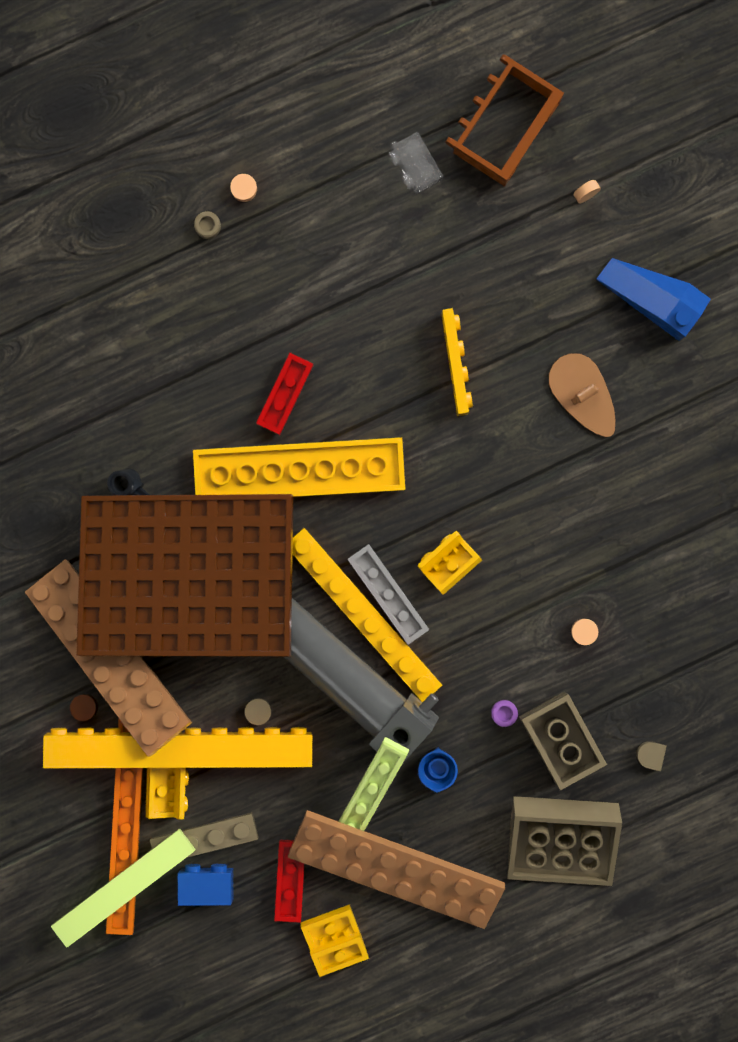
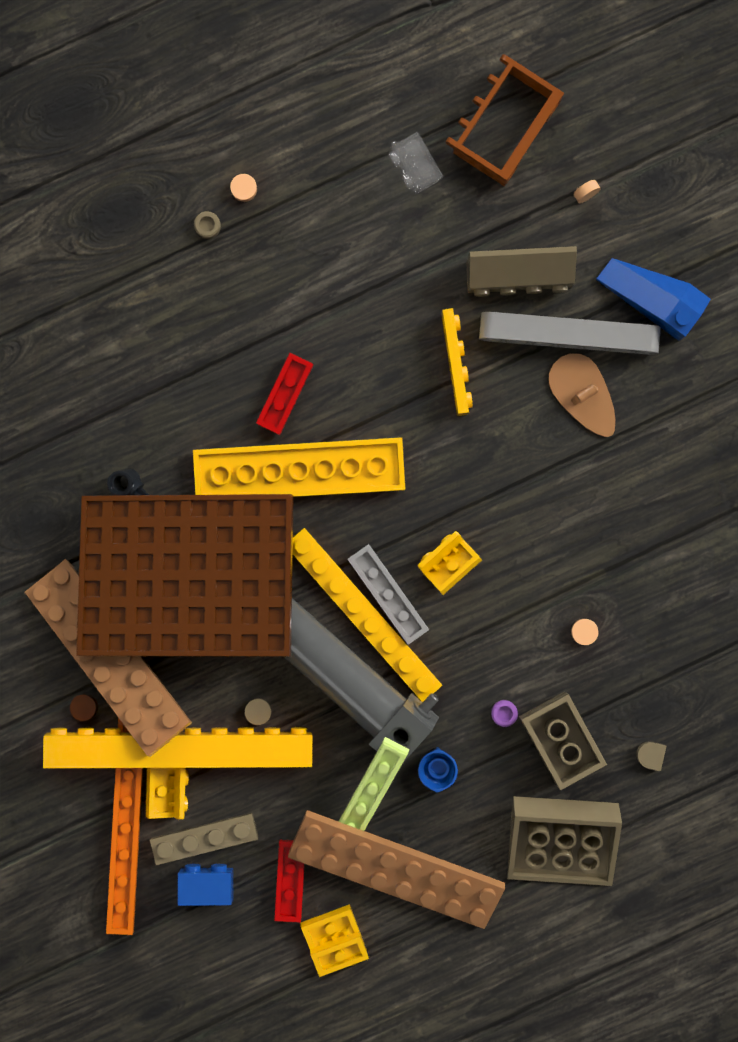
yellowish green tile [51,828,196,948] -> none
none -> dark tan slope [466,246,577,297]
none -> light grey beam [479,312,661,355]

